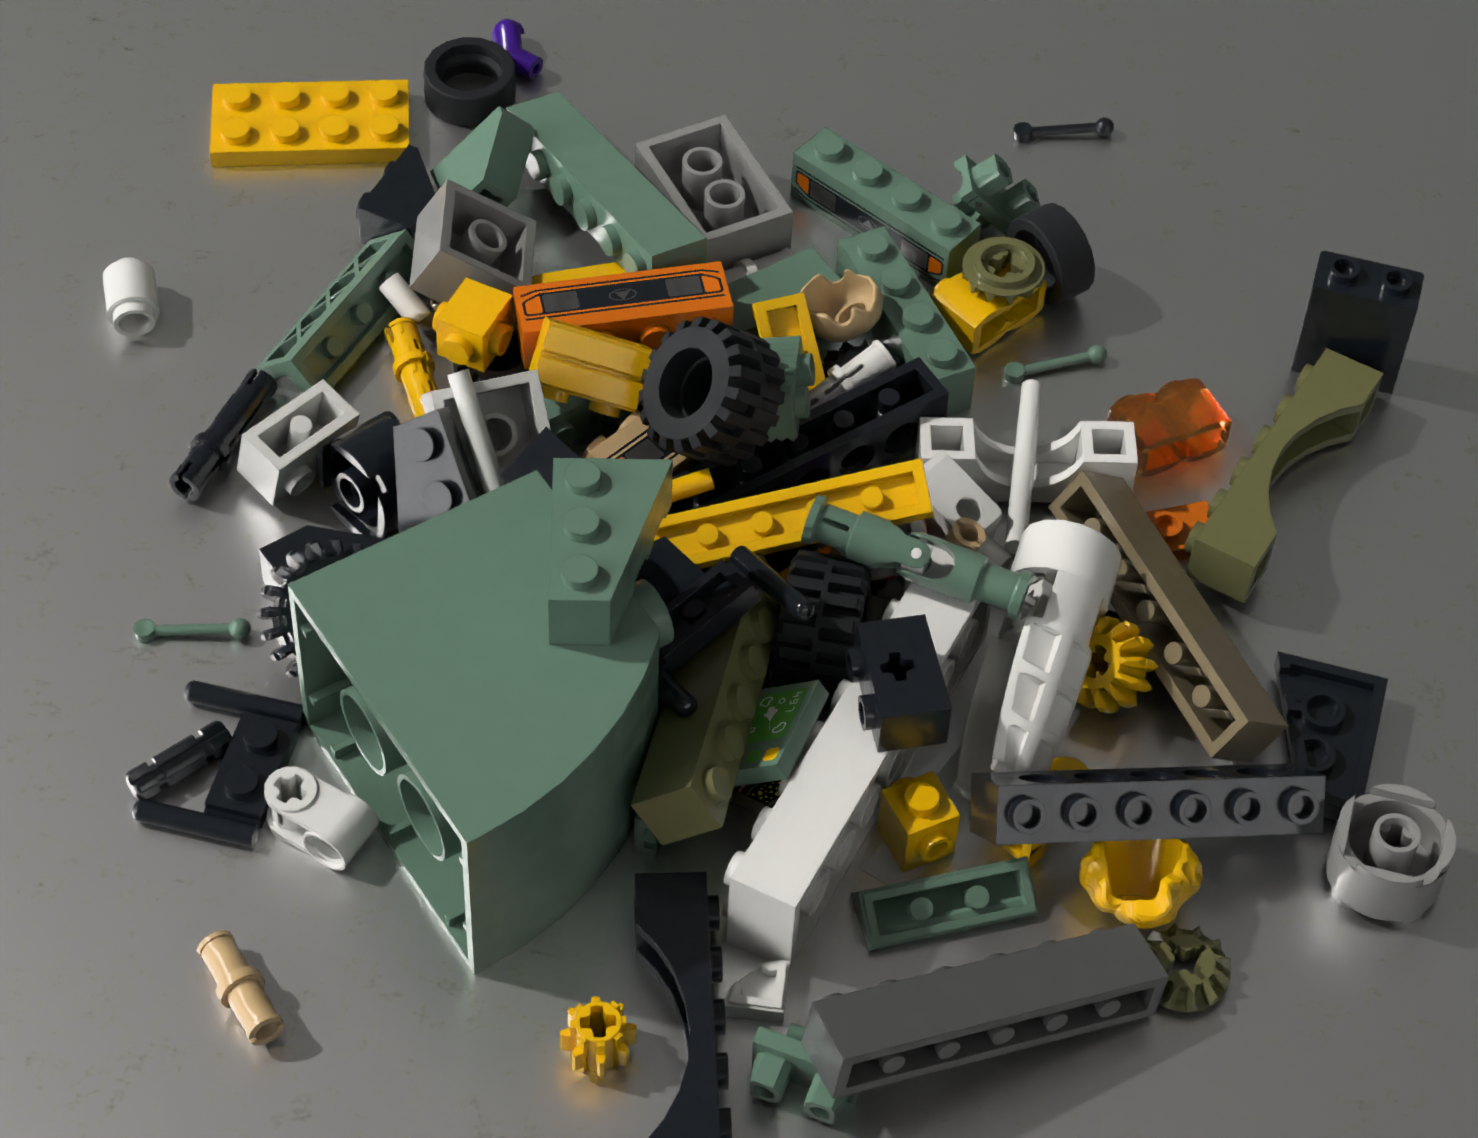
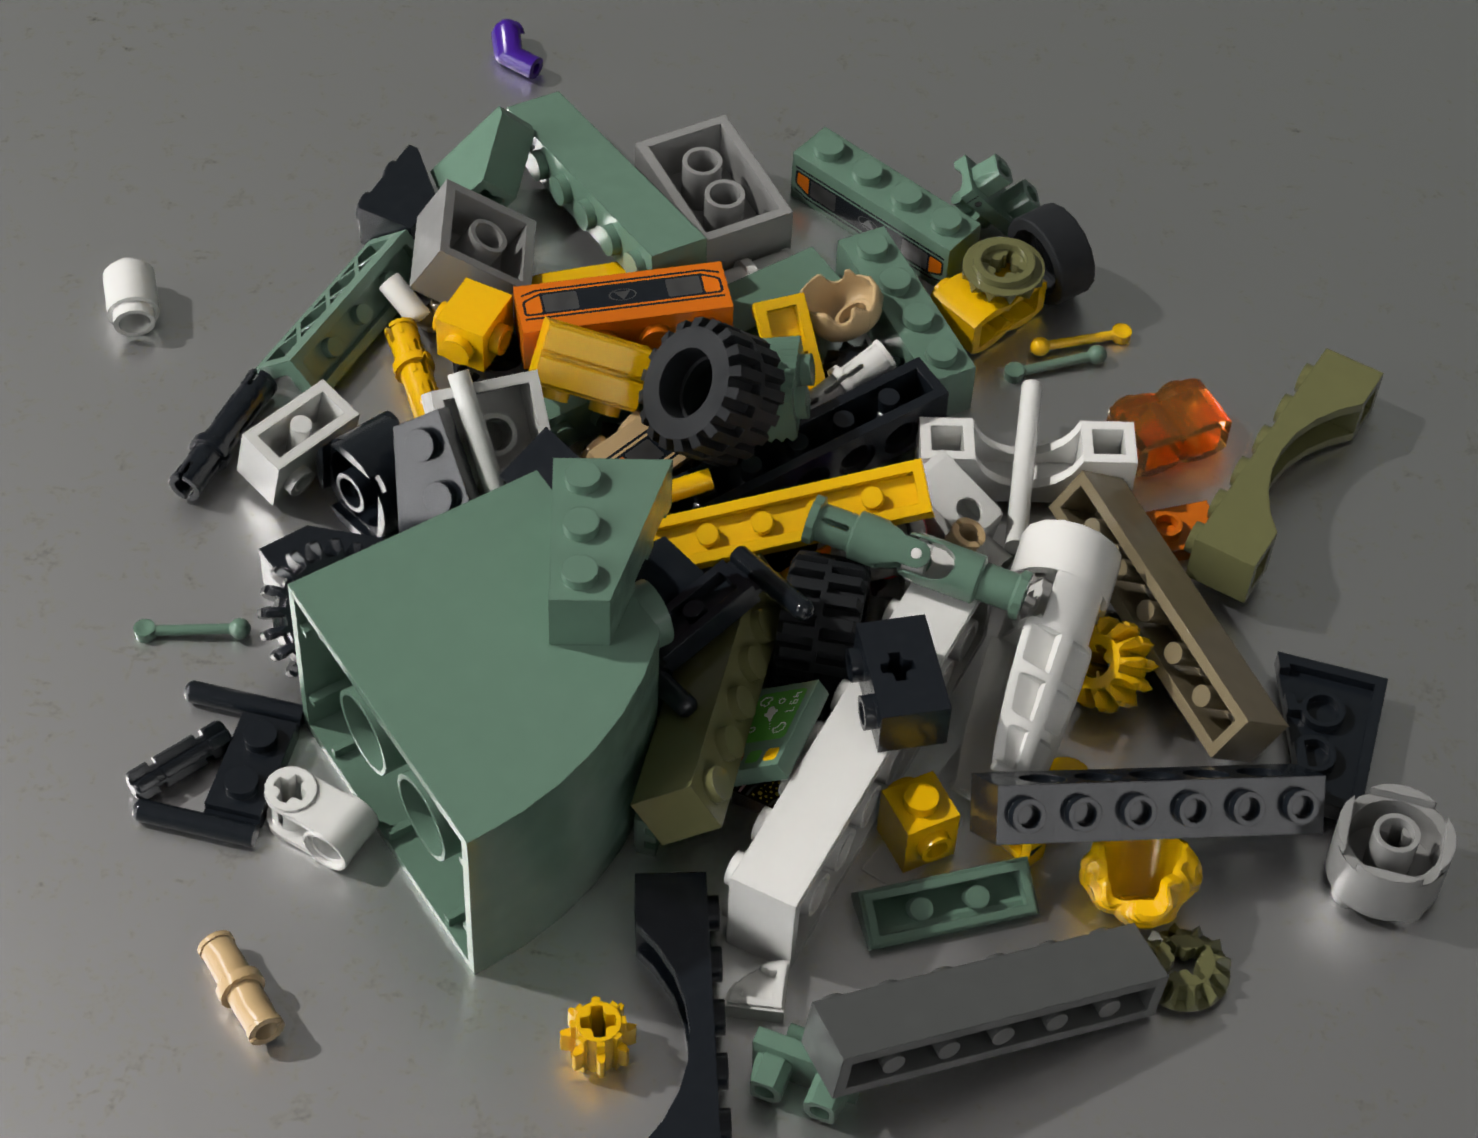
yellow plate [210,79,410,167] -> none
black tyre [423,37,516,127] -> none
black hinge [1013,117,1114,143] -> none
black panel [1291,251,1424,394] -> none
none -> yellow hinge [1030,323,1132,357]

